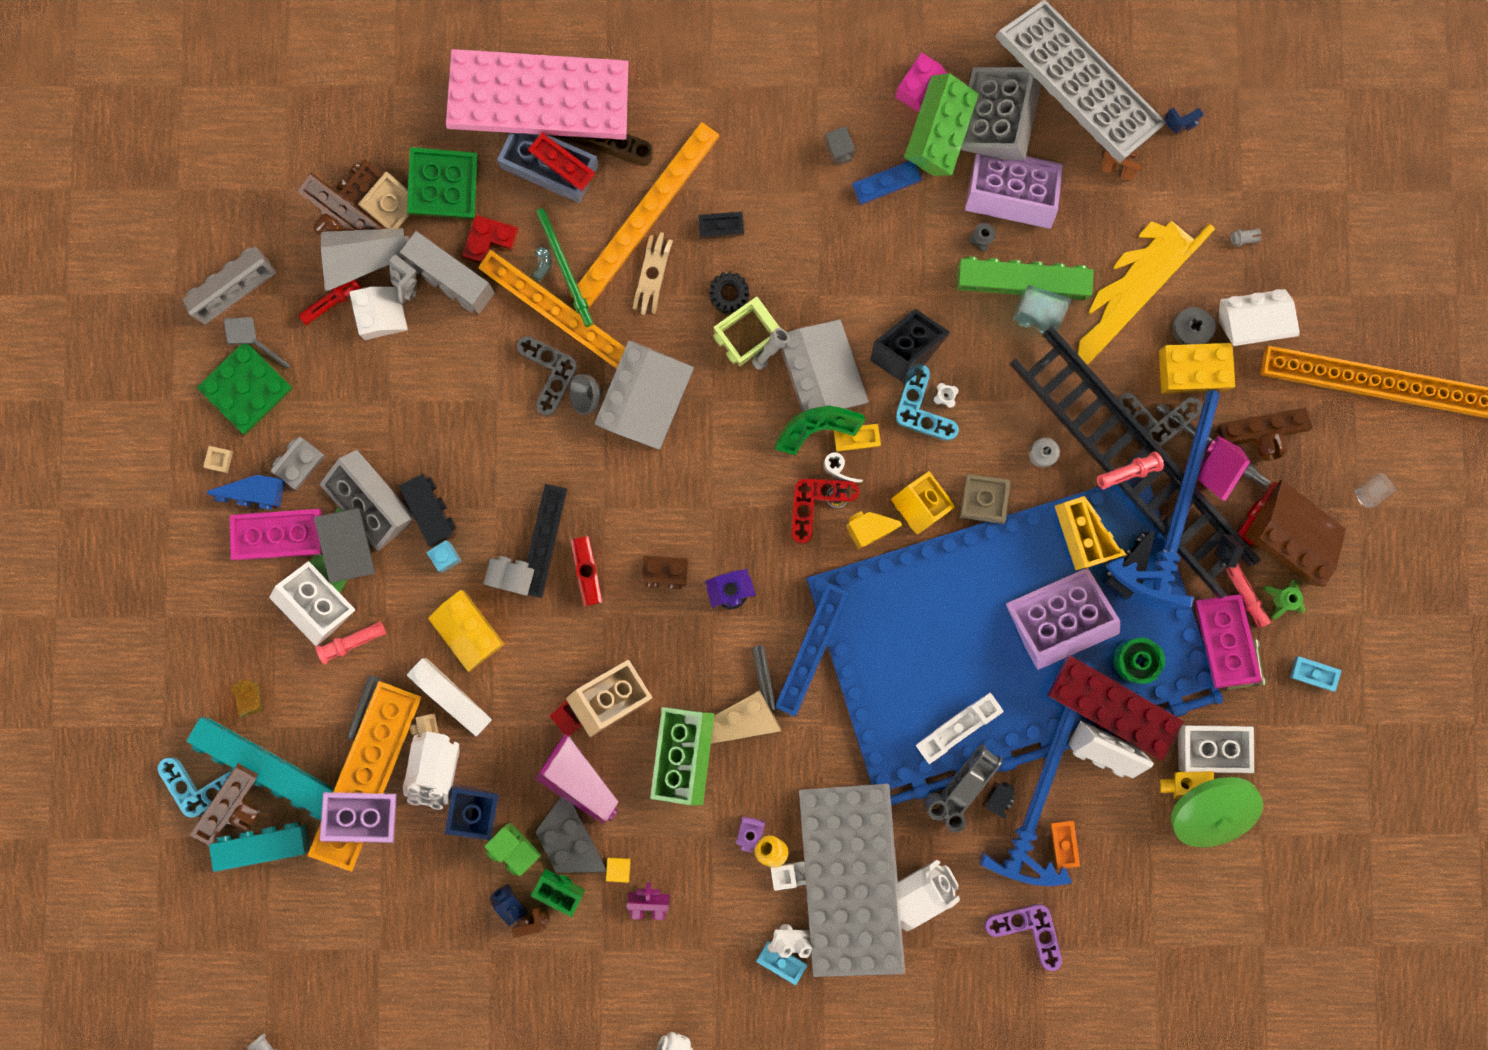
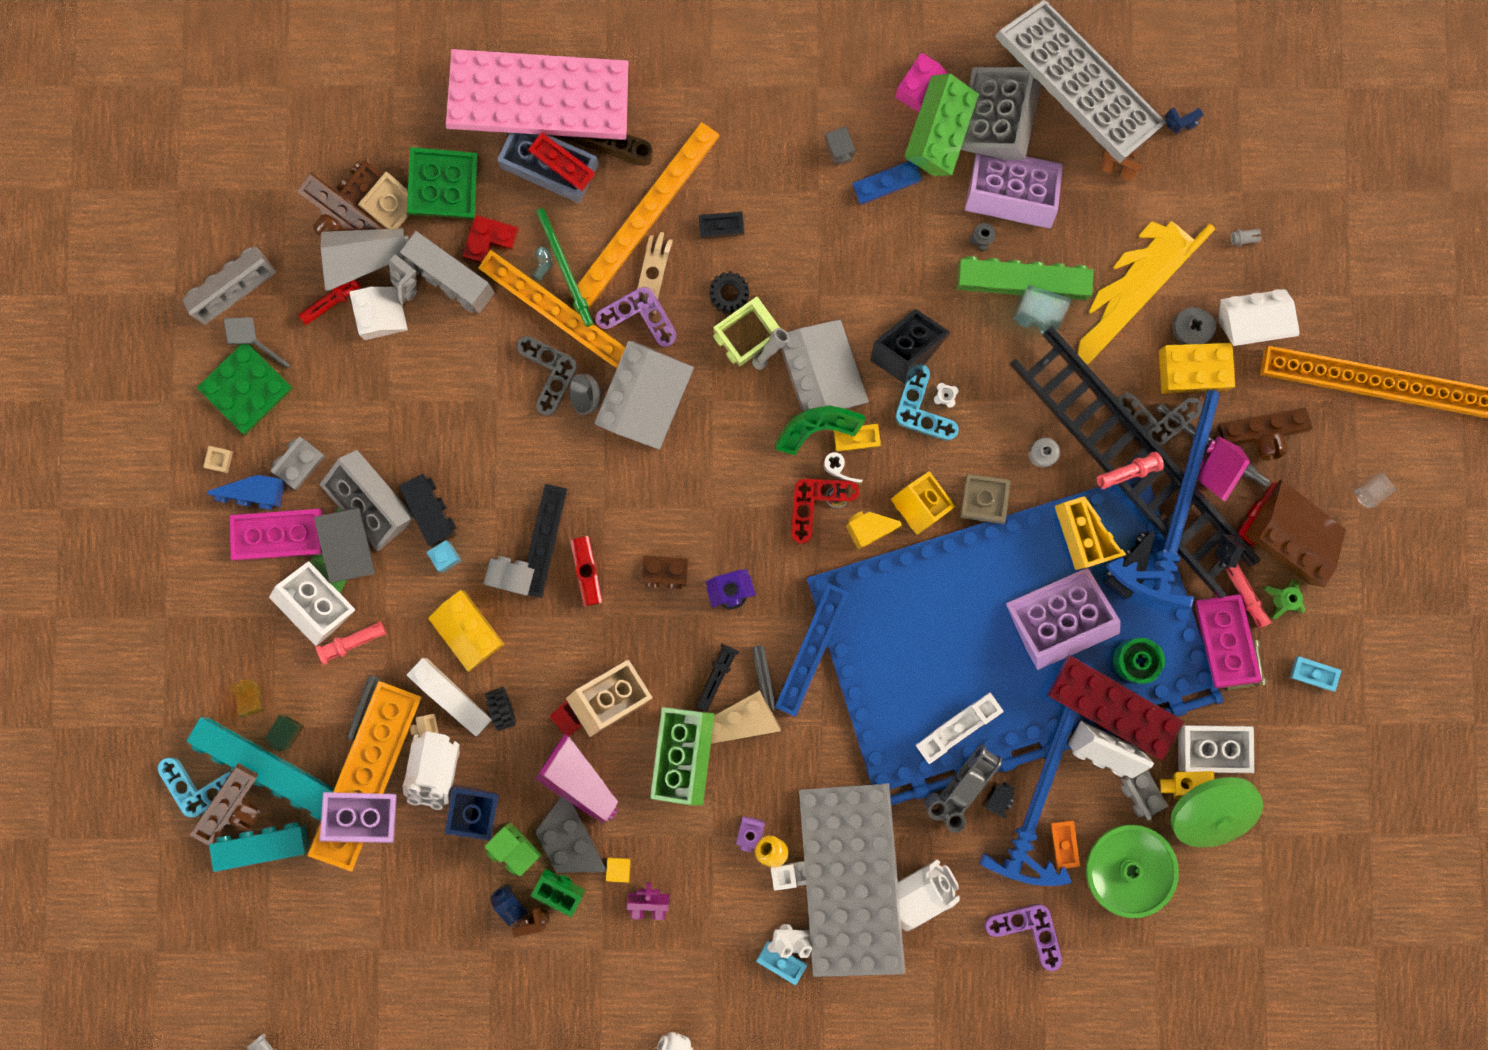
none -> clear green brick [265,714,304,752]
none -> black tyre [485,687,516,731]
none -> medium lavender beam [595,286,677,347]
none -> black pin [695,643,739,712]
none -> bright green dish [1085,824,1179,918]
none -> light grey bracket [1120,770,1168,820]

